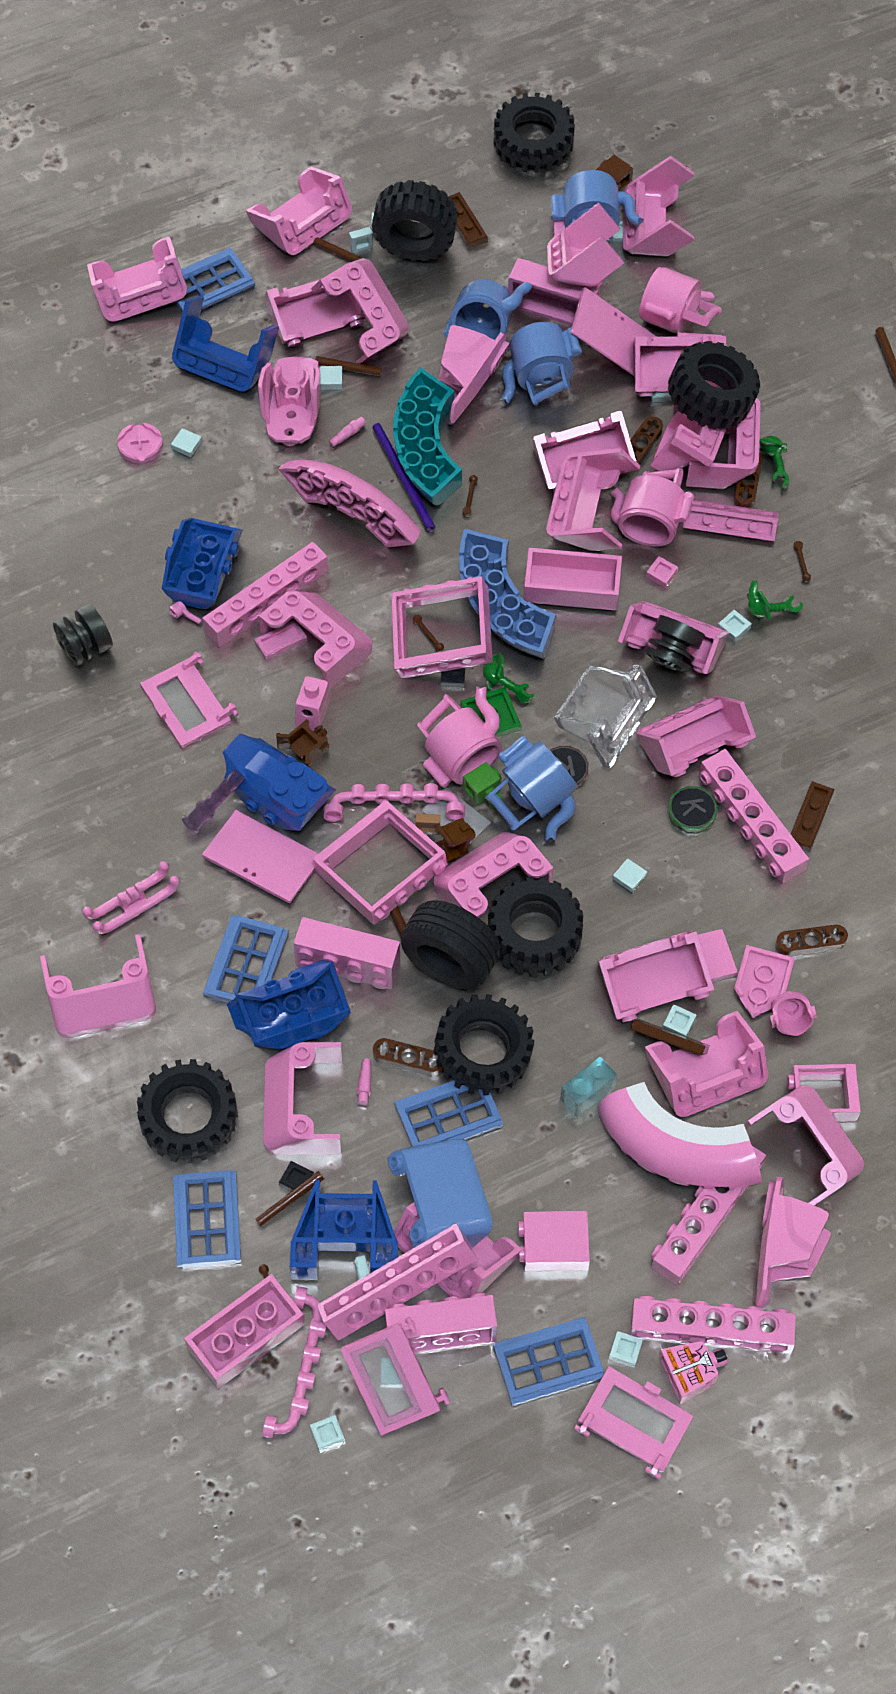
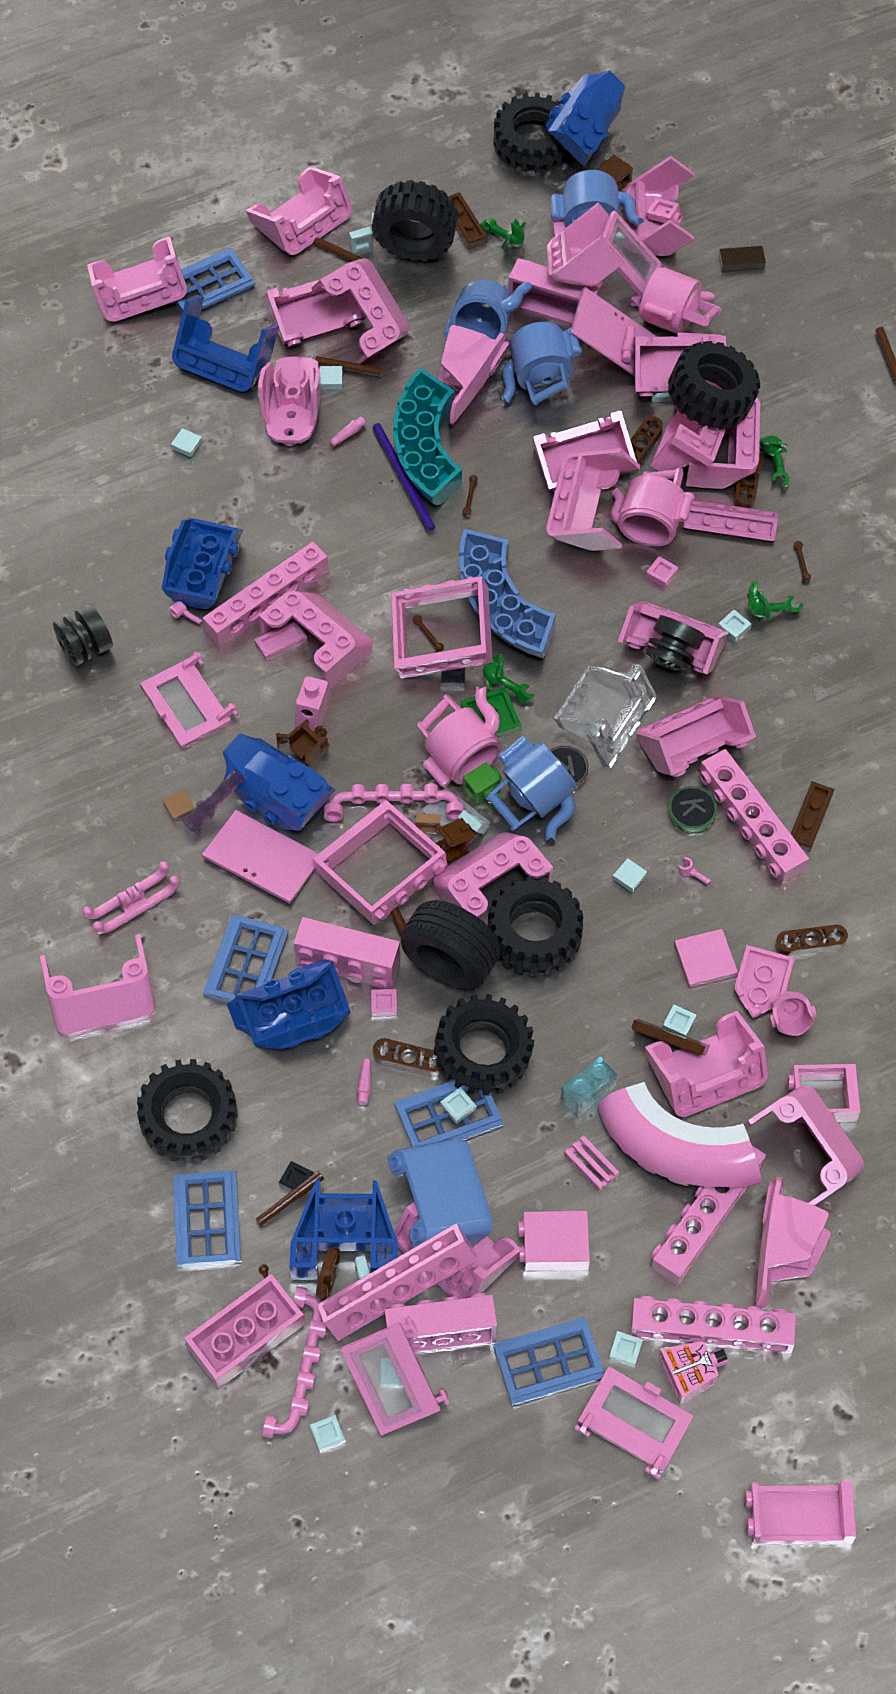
bright pink tile [117,423,163,464] -> none
bright pink windscreen [263,1042,343,1154] -> none
bright pink brick [278,459,421,548] -> none
bright pink piece [524,548,622,611] -> none
bright pink windscreen [597,930,714,1022] -> none
none -> medium nougat tile [163,789,196,823]
none -> reddish brown tile [316,1246,341,1300]
none -> bright pink tile [371,989,397,1017]
none -> light aqua tile [440,1087,477,1124]
none -> light aqua tile [458,810,489,835]
none -> green piece [480,217,526,252]
none -> blue slope [546,70,625,167]
none -> bright pink tile [564,1135,619,1192]
none -> piece [603,211,662,309]
none -> bright pink animal [621,326,635,363]
none -> bright pink bracket [647,198,683,226]
none -> bright pink hand [678,857,711,885]
none -> dark brown tile [719,246,766,271]
none -> bright pink panel [745,1481,856,1544]

